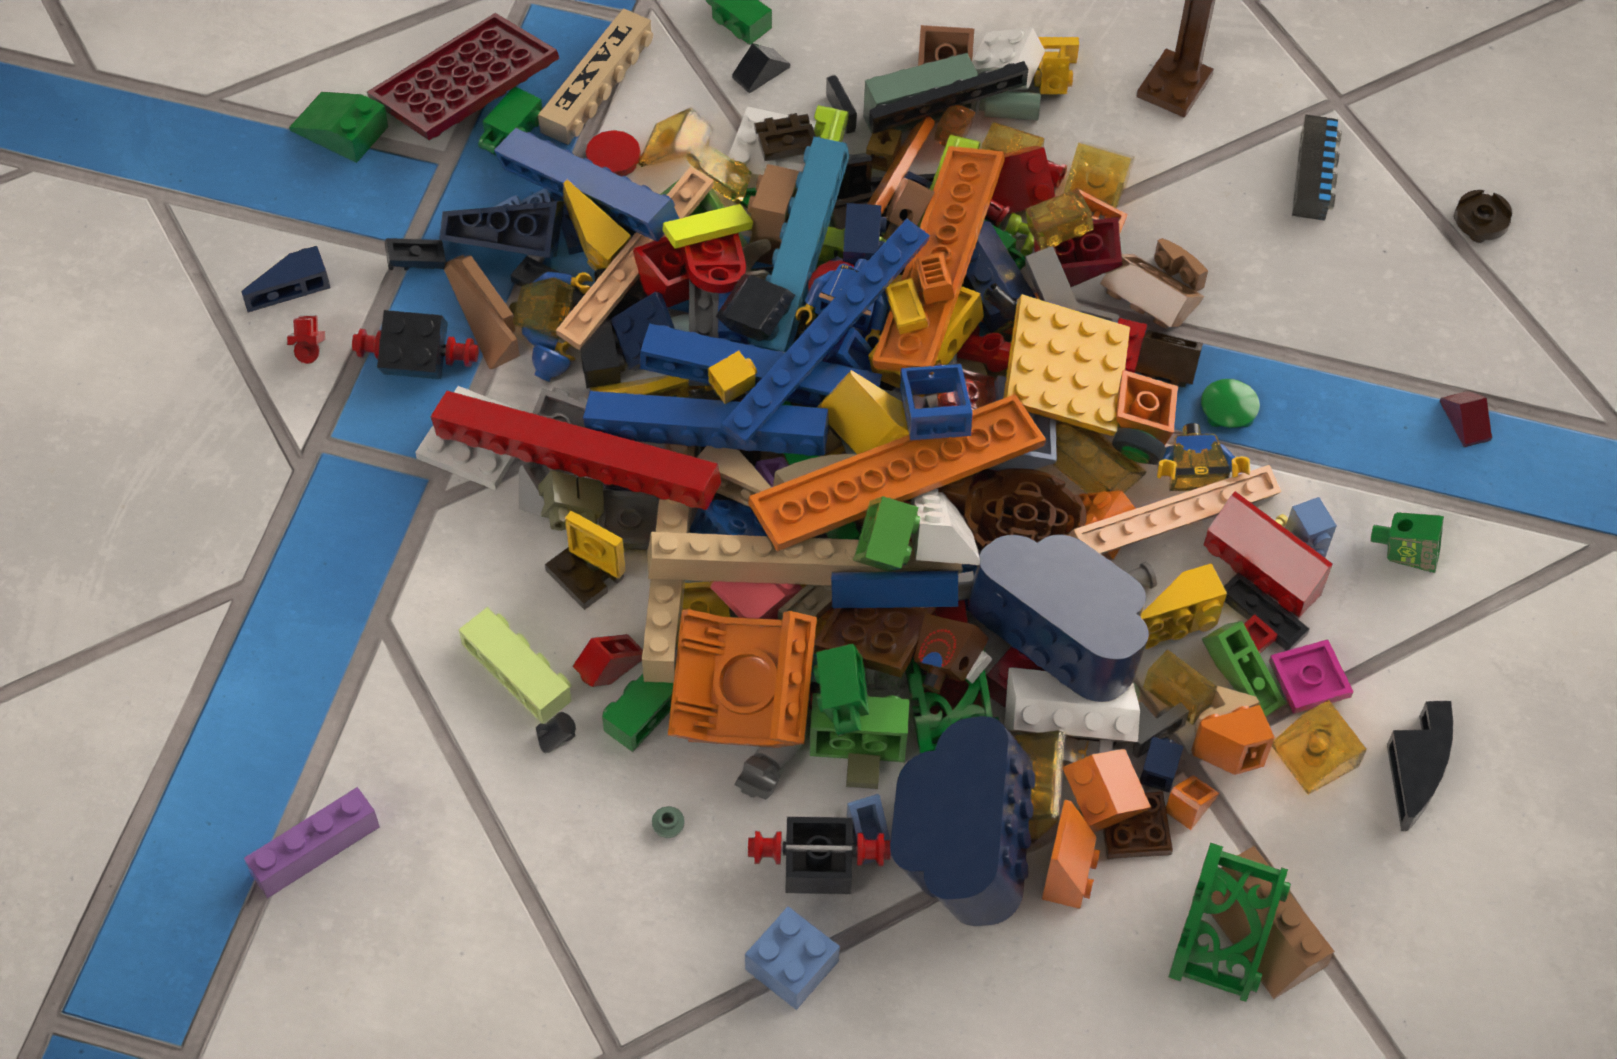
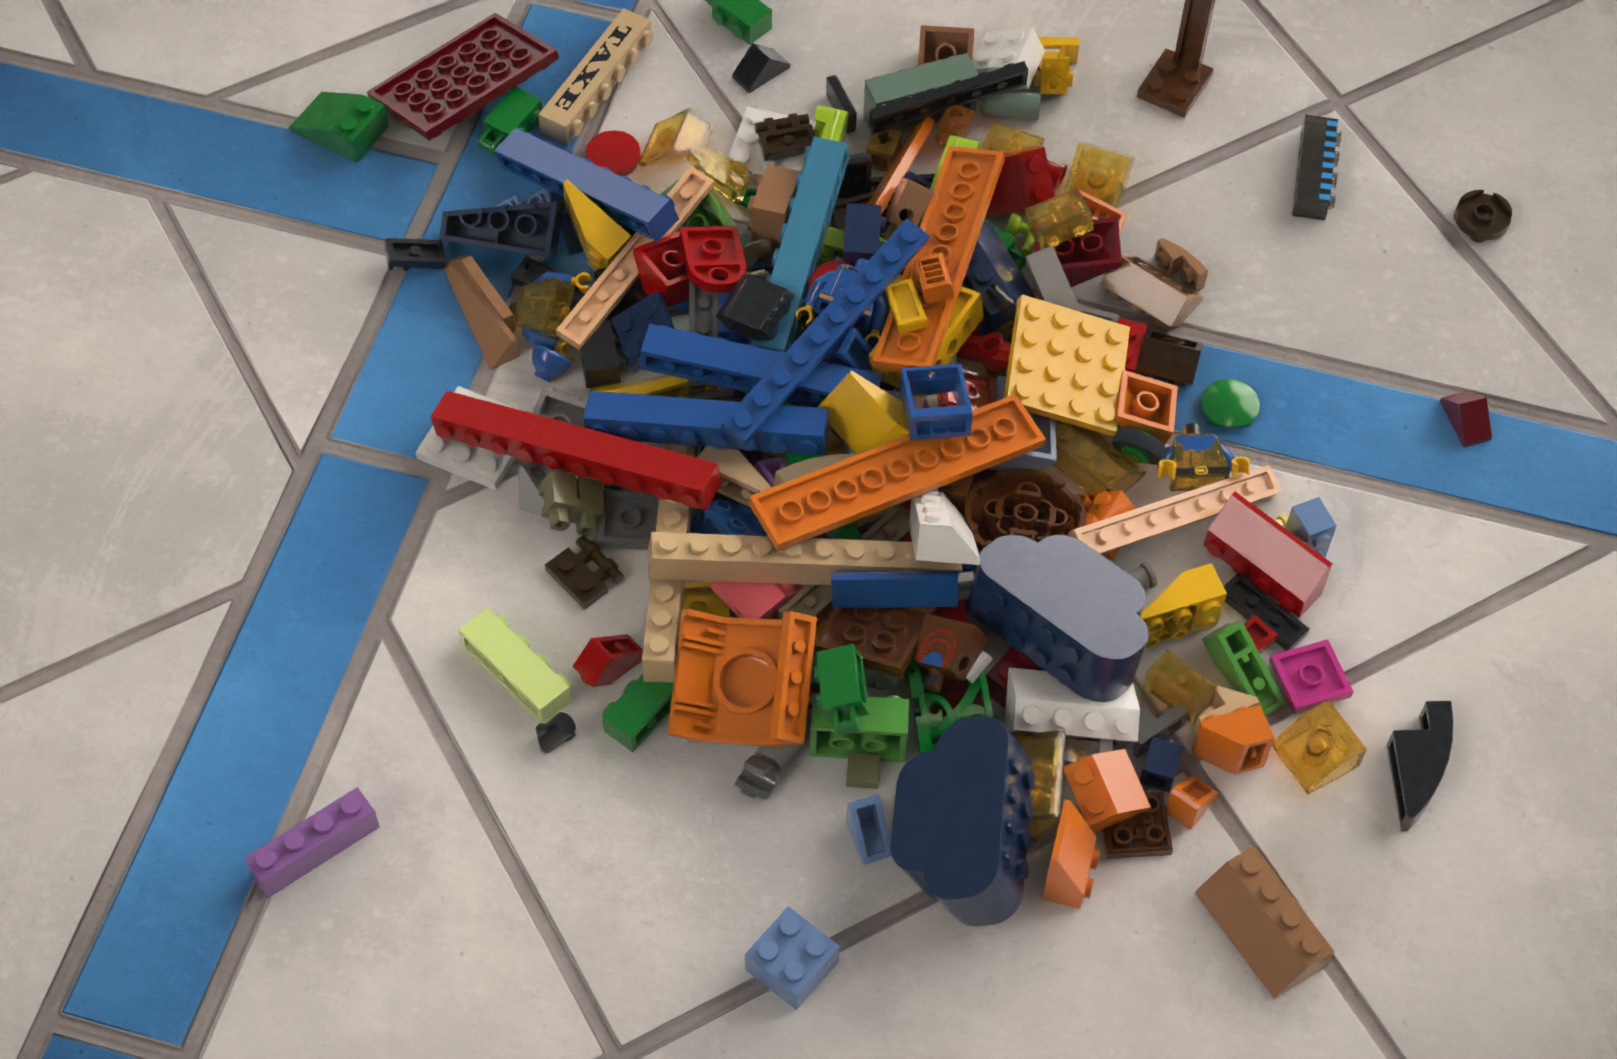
dark blue slope [241,246,331,313] -> none
red hips [287,315,326,364] -> none
black brick [352,310,479,379] -> none
yellow tile [565,511,626,579] -> none
sand green plate [652,806,684,838] -> none
neon yellow tile [662,204,753,248] -> none
yellow brick [708,351,757,404] -> none
black brick [748,817,891,894] -> none
bright green brick [853,496,920,571] -> none
red bush [985,199,1011,228] -> none
green fence [1168,842,1291,1002] -> none
green torso [1370,512,1444,573] -> none

